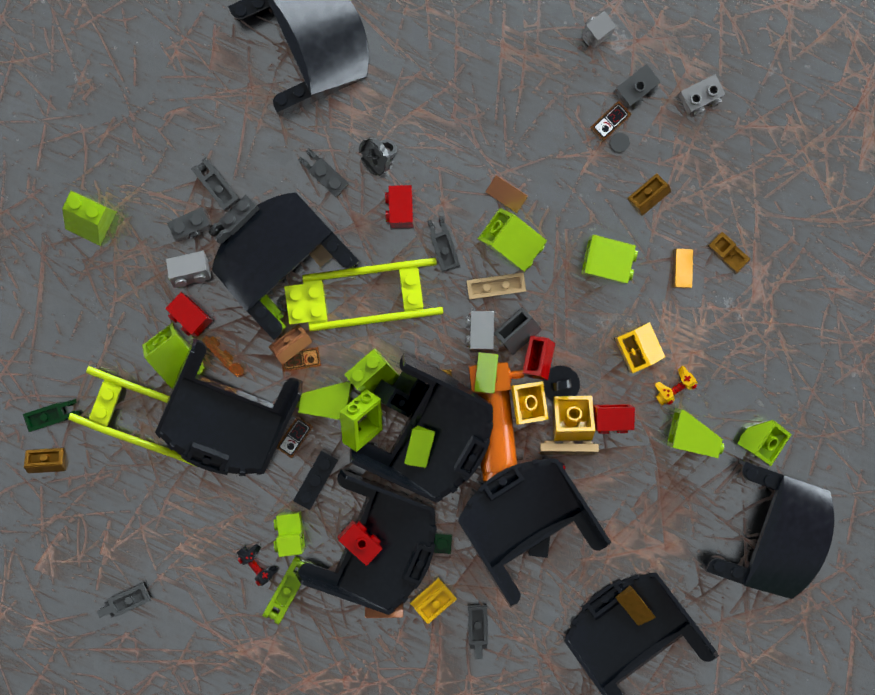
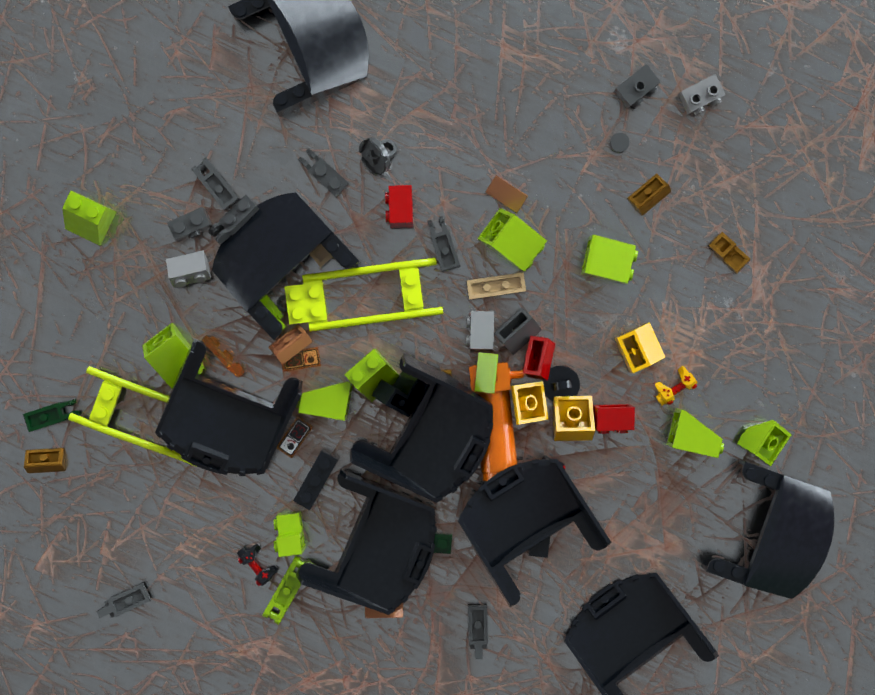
red brick [165,292,213,337] -> none
red brick [337,520,382,566] -> none
lime window [339,389,383,452] -> none
lime slope [404,426,435,468] -> none
yellow plate [410,577,457,624] -> none
tan plate [539,441,599,455] -> none
light grey brick [582,11,616,48] -> none
tile [590,101,632,141] -> none
pearl gold slope [615,586,656,626] -> none
slope [673,249,693,288] -> none

